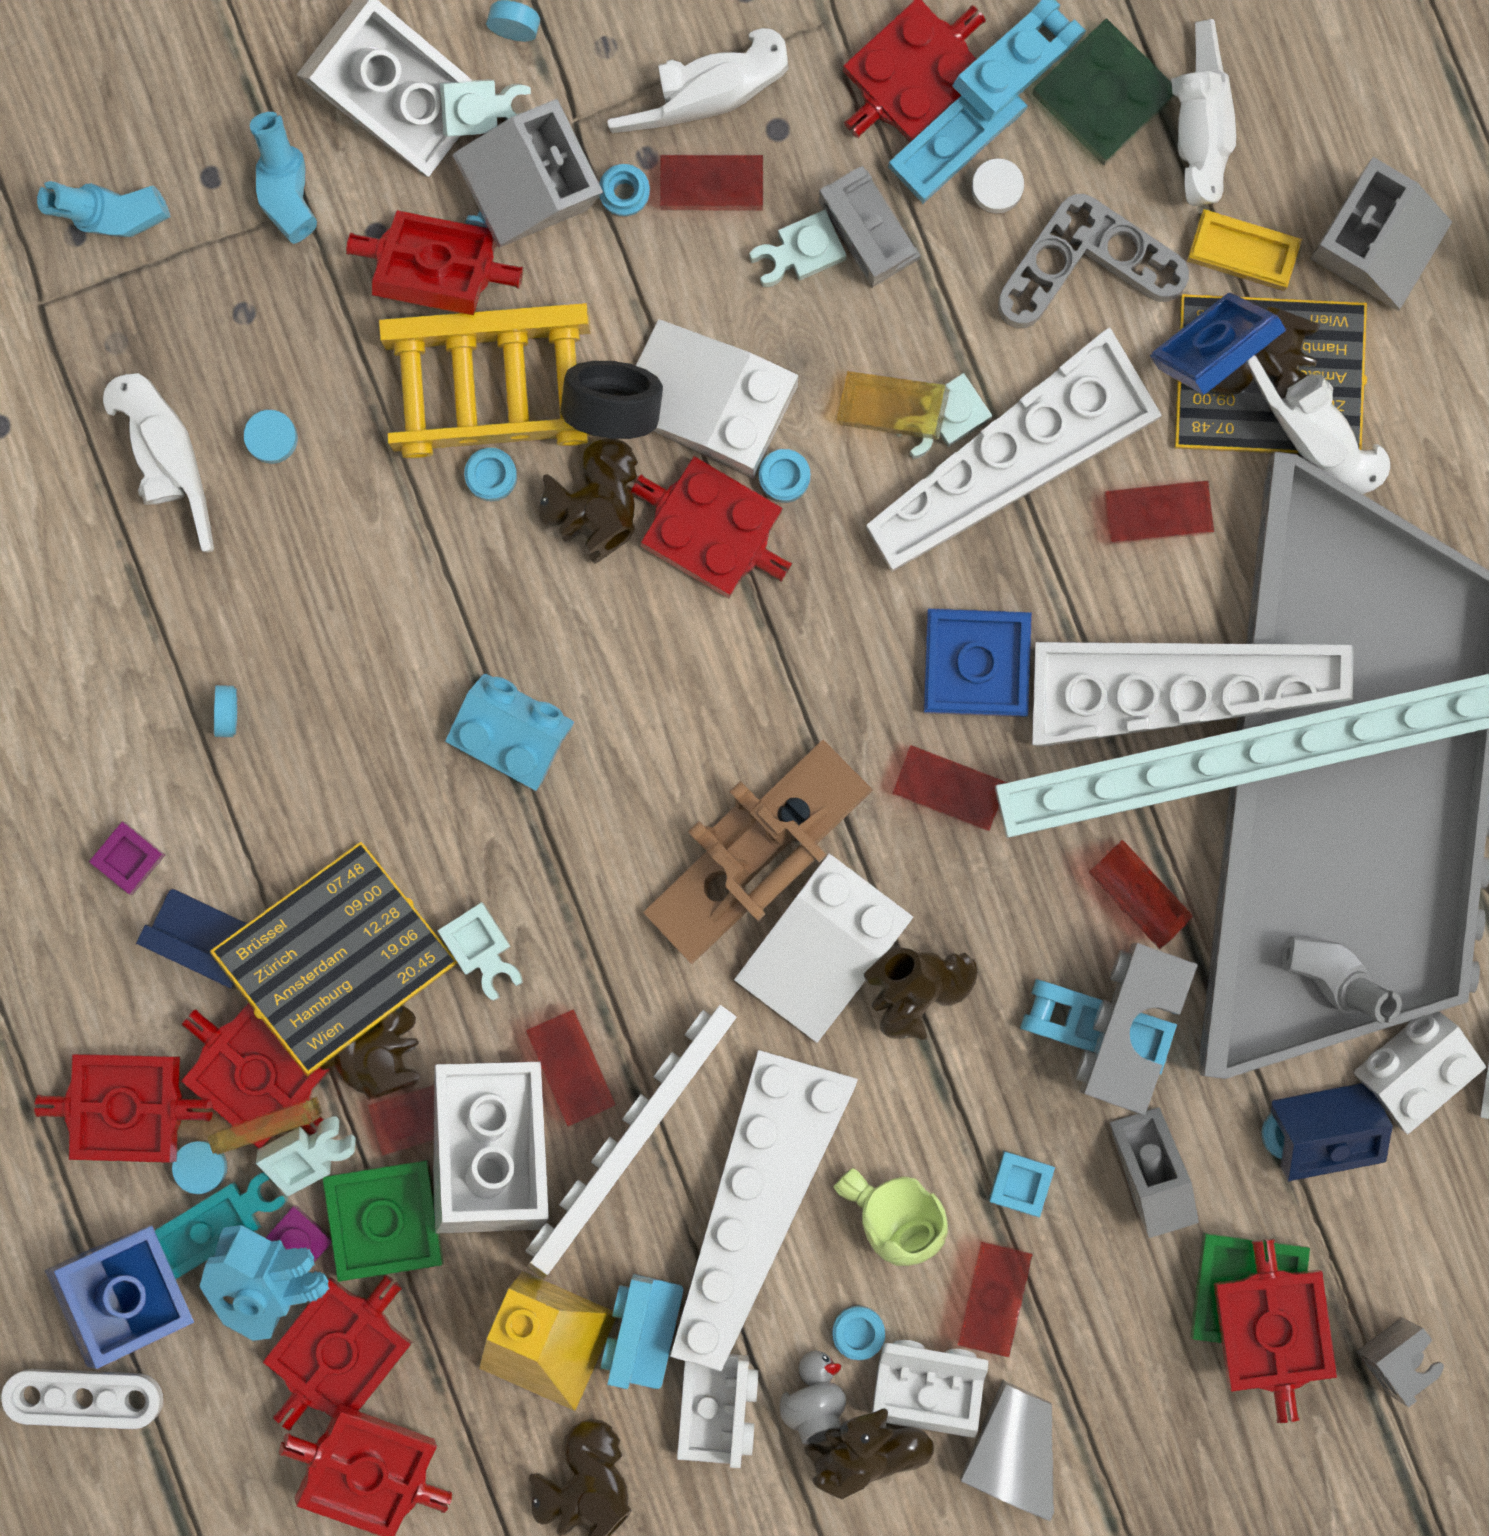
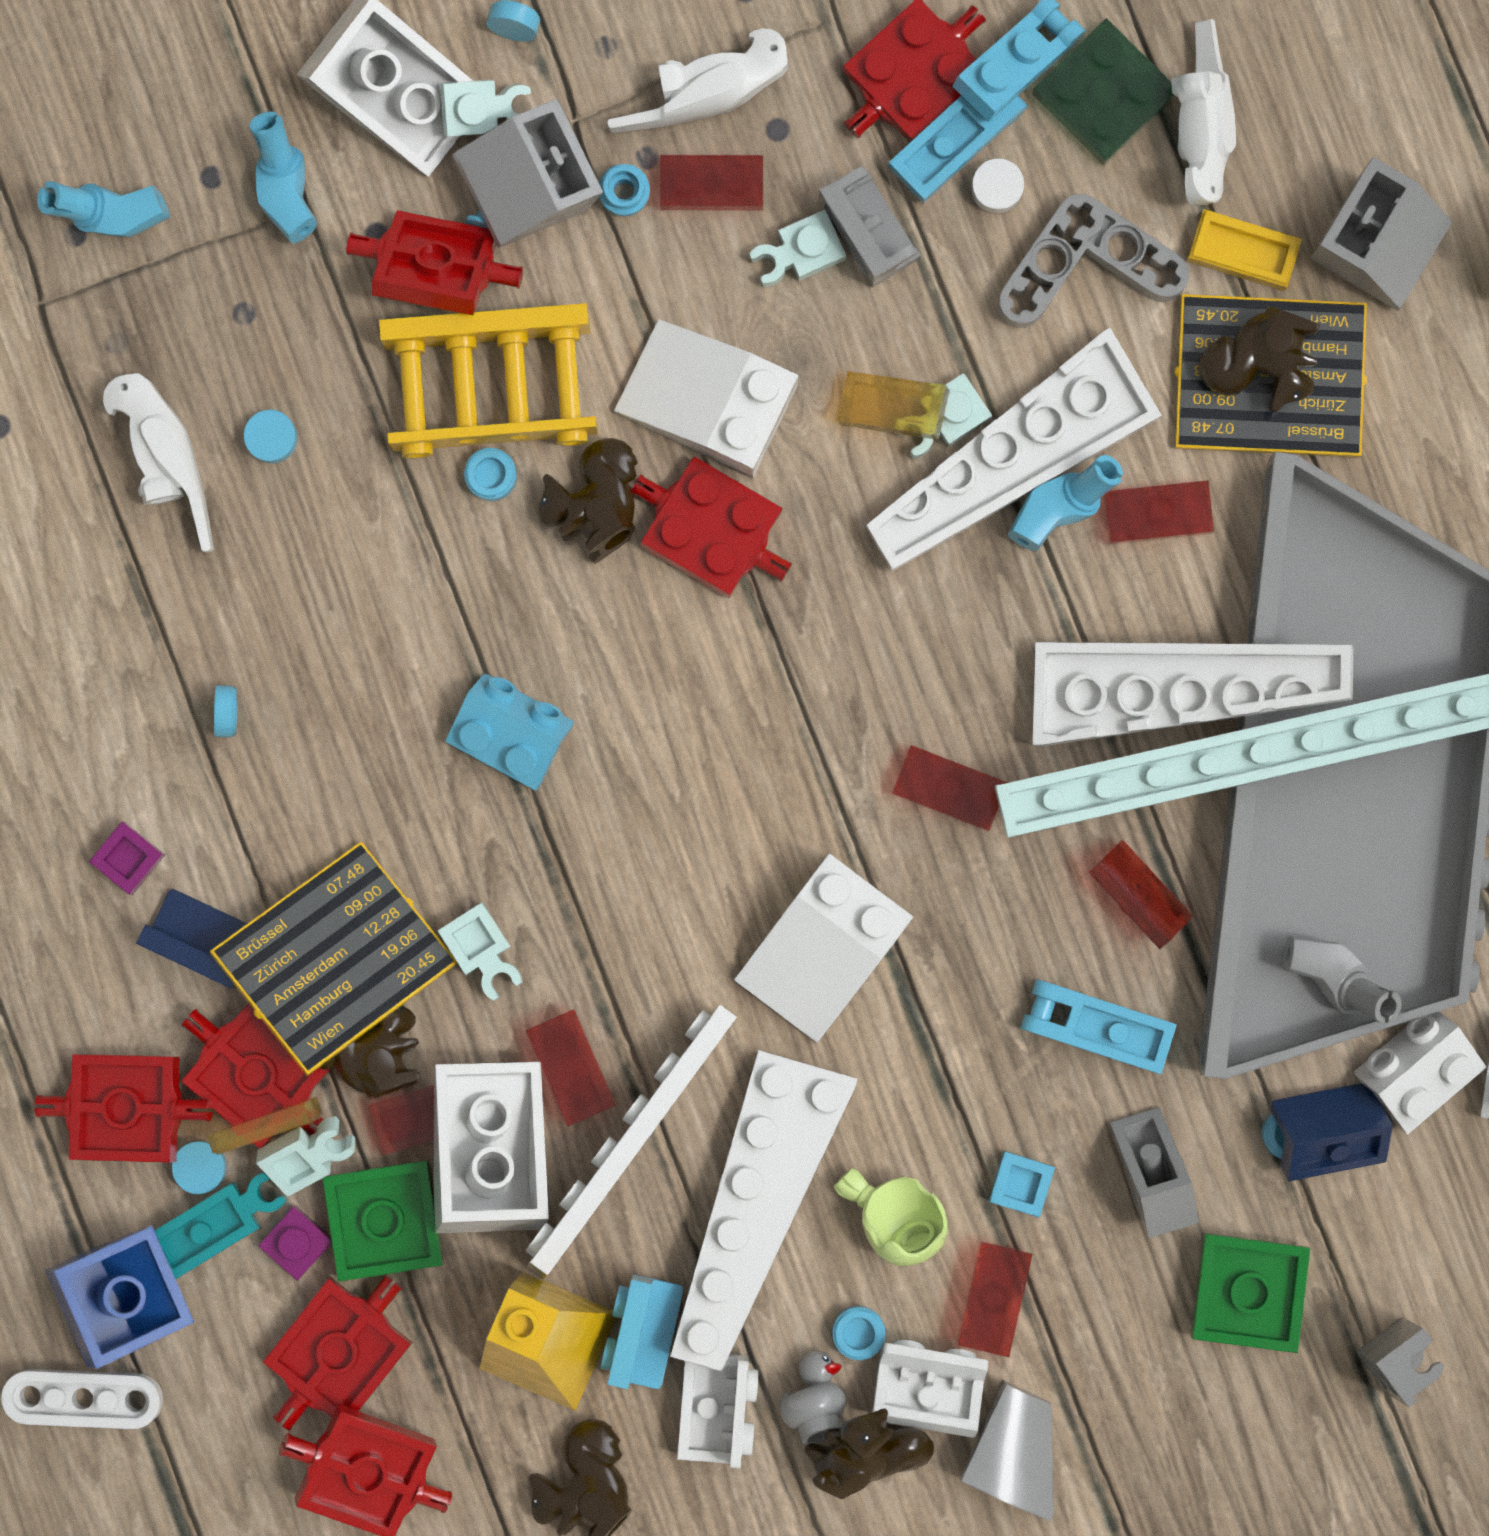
medium azure hinge [199,1225,329,1341] -> none
black tyre [560,361,663,439] -> none
medium nougat piece [643,739,873,964] -> none
medium azure tile [759,449,810,503] -> none
dark brown animal [864,946,978,1040] -> none
blue tile [923,609,1032,717] -> none
light grey arch [1075,943,1198,1116] -> none
blue tile [1150,292,1286,395] -> none
red plate [1214,1238,1337,1423] -> none
white animal [1246,355,1390,494] -> none
none -> medium azure arm [1008,455,1123,551]

